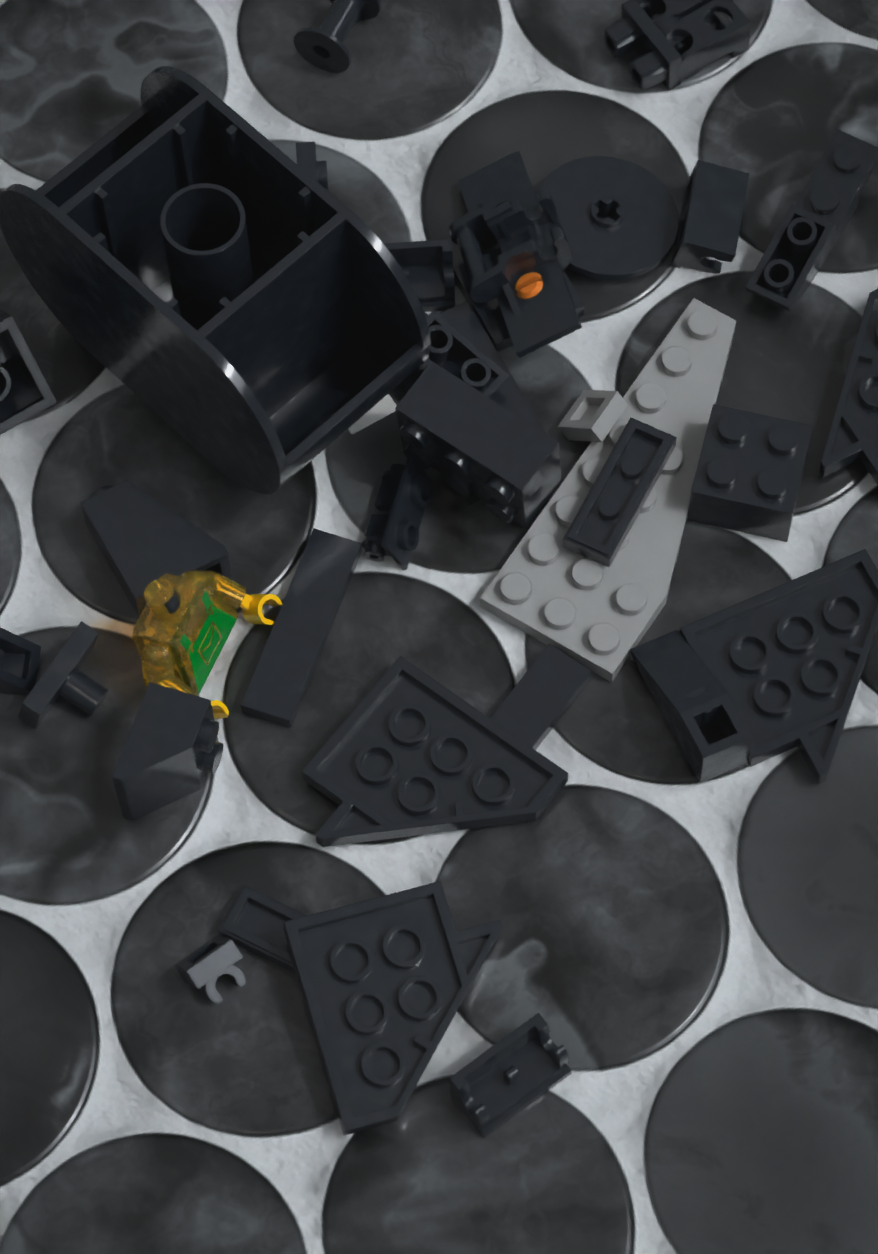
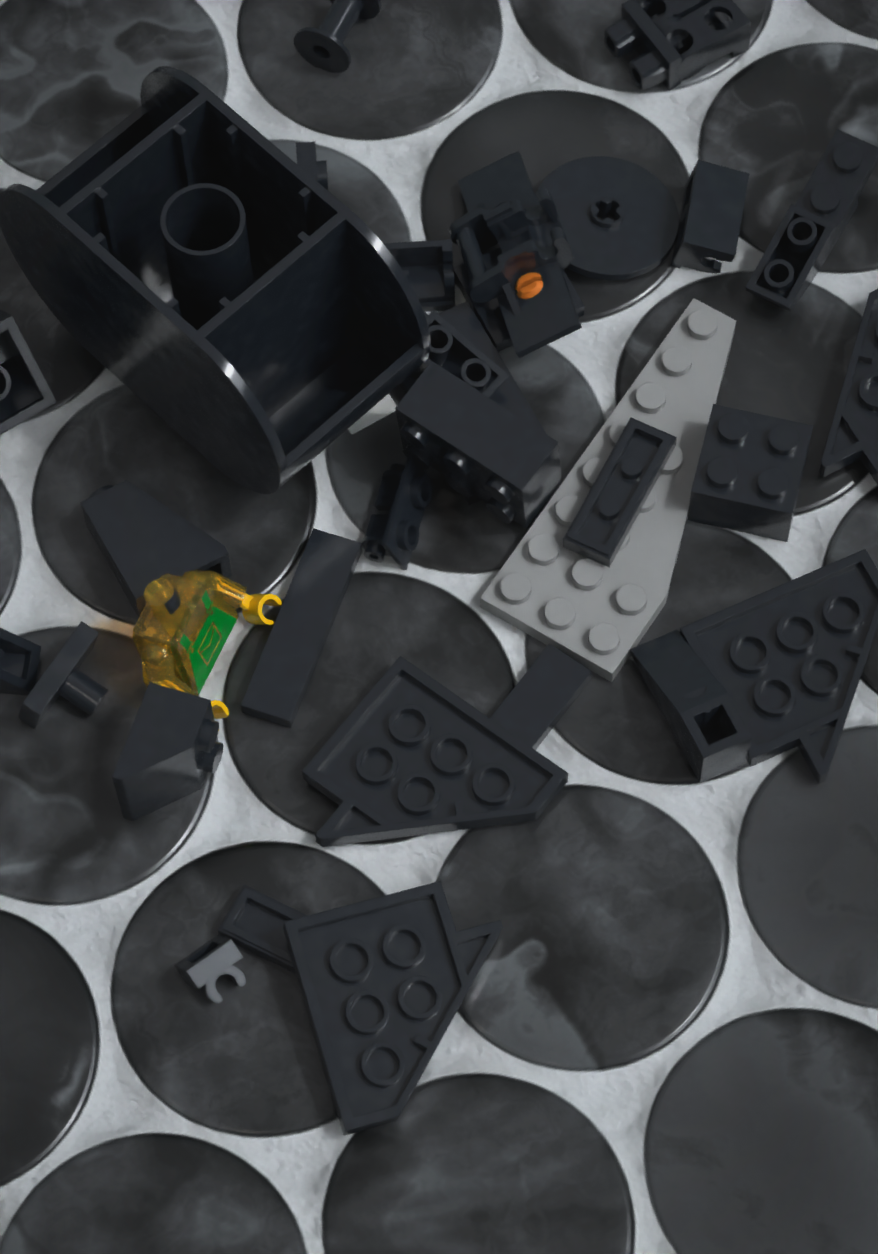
black hinge [450,1013,572,1138] -> none
light grey tile [558,390,628,442] -> none

